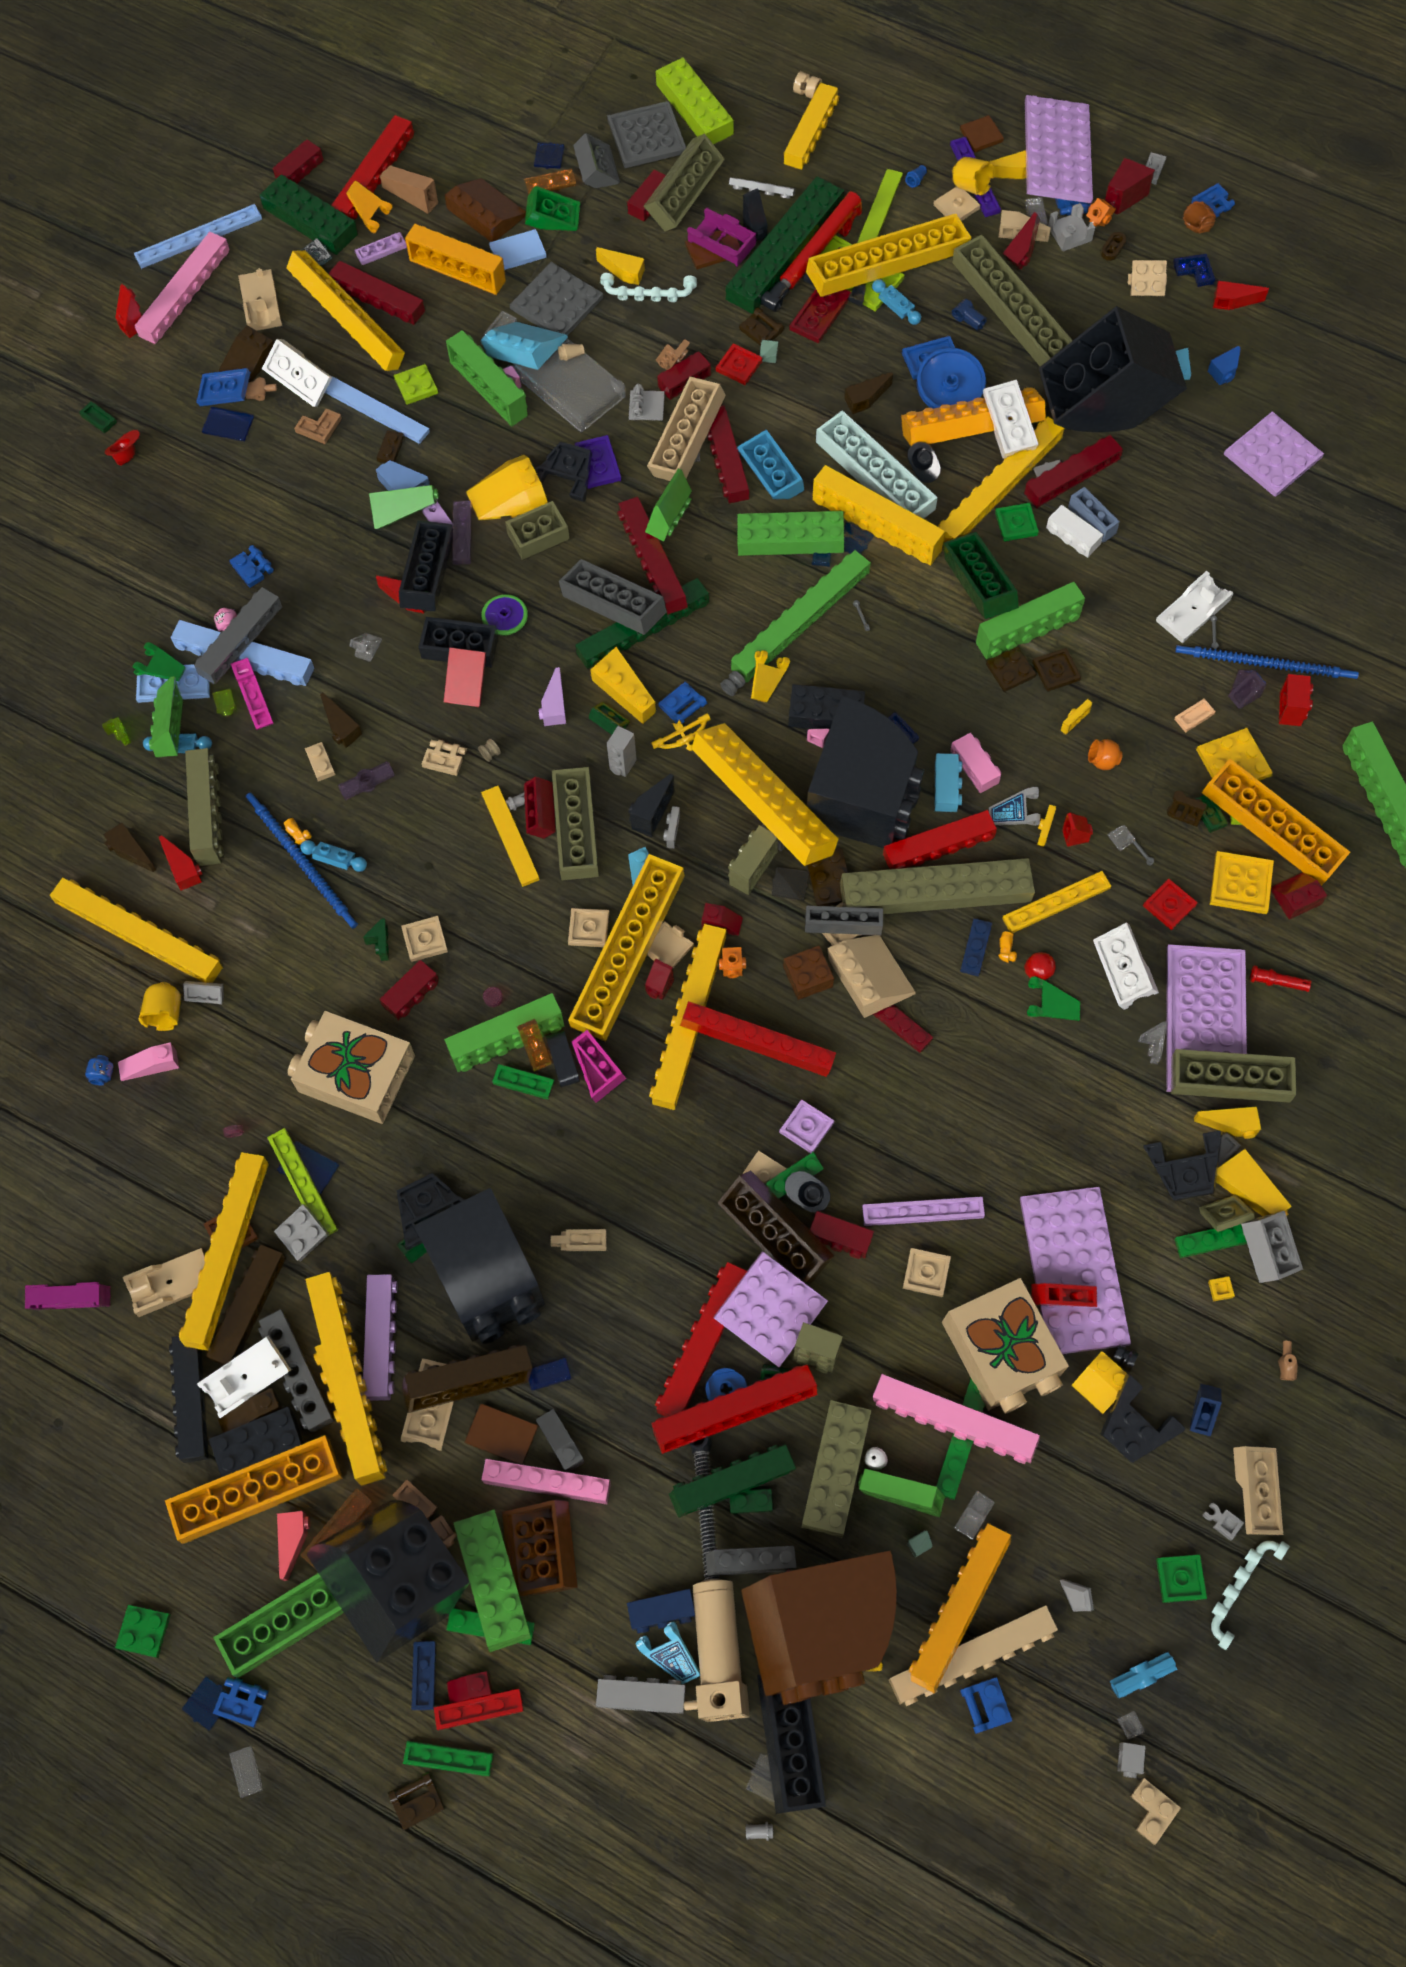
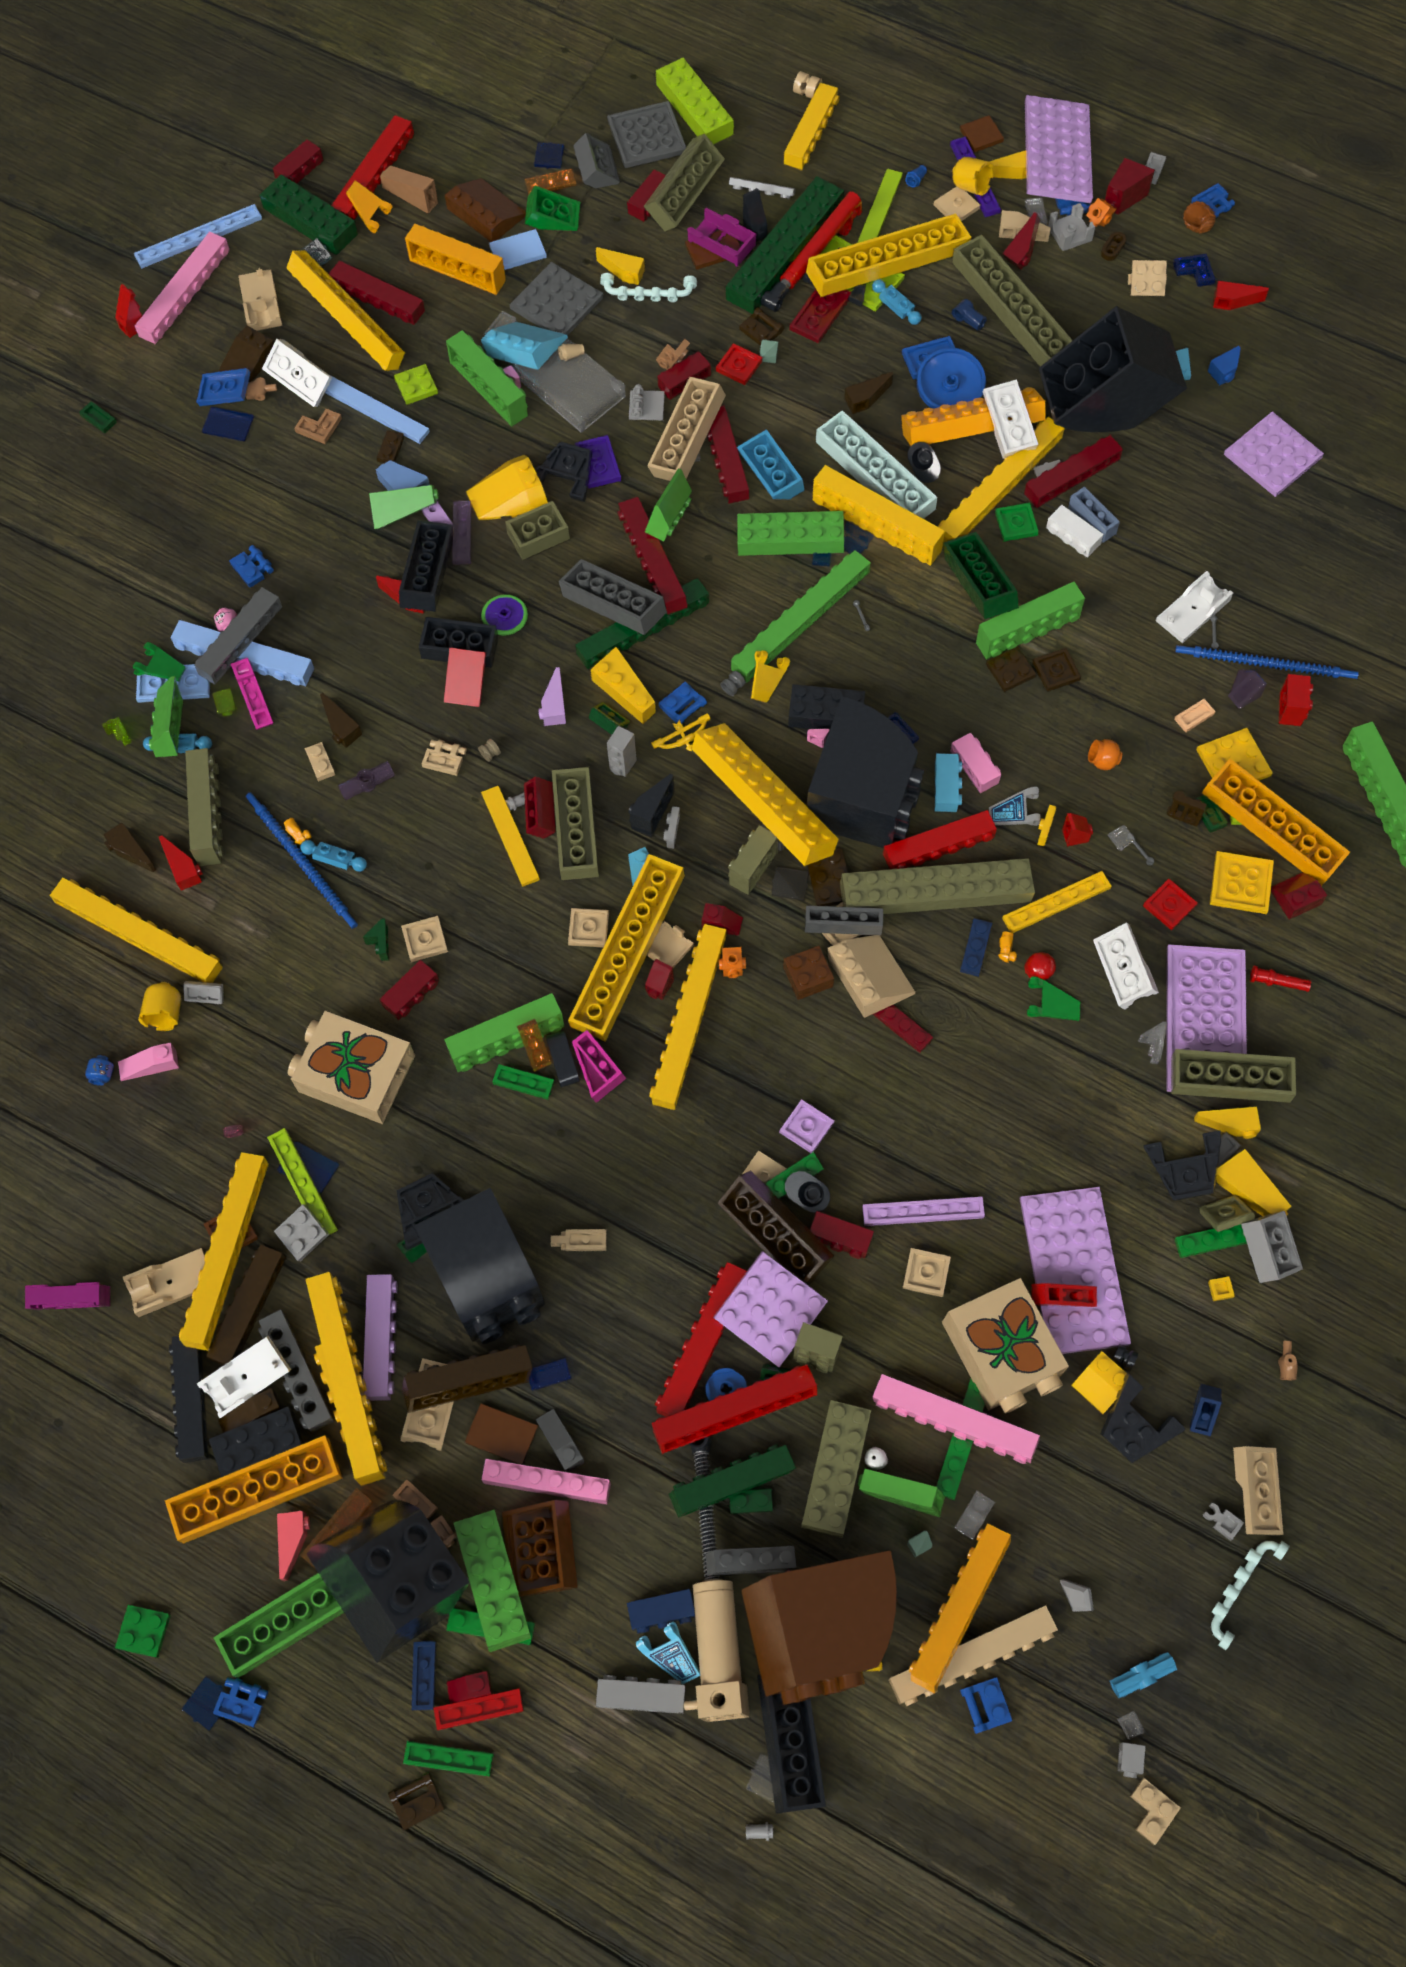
red piece [105,430,140,466] -> none
clear tile [229,1746,263,1798] -> none
clear slope [350,633,382,661] -> none
lavender tile [355,232,407,265] -> none
clear pink tile [483,987,503,1007] -> none
red brick [680,1001,836,1077] -> none
yellow plate [1061,699,1092,734] -> none
green plate [1156,1555,1207,1603] -> none

